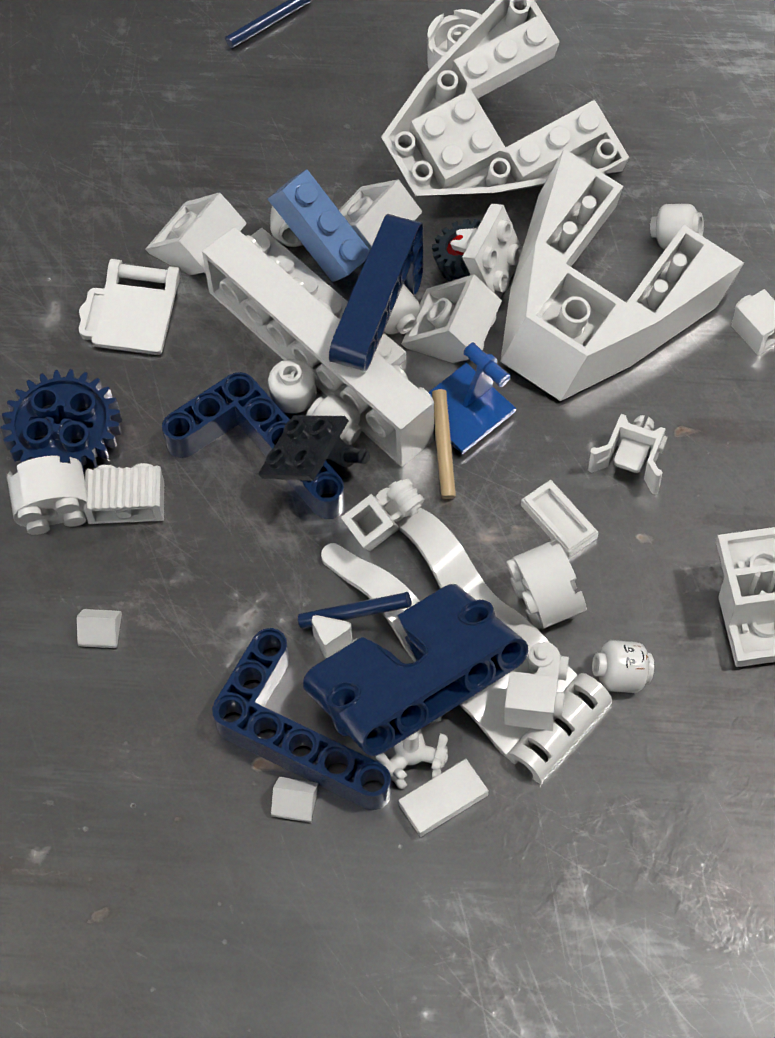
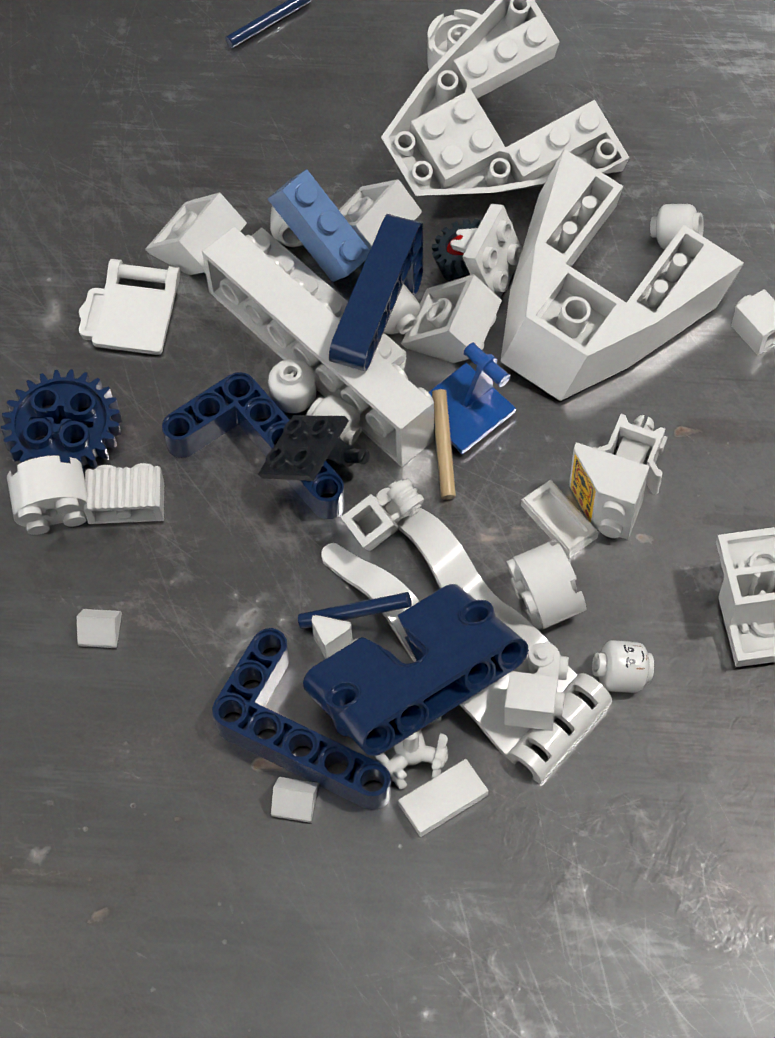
none -> white slope [569,442,650,540]

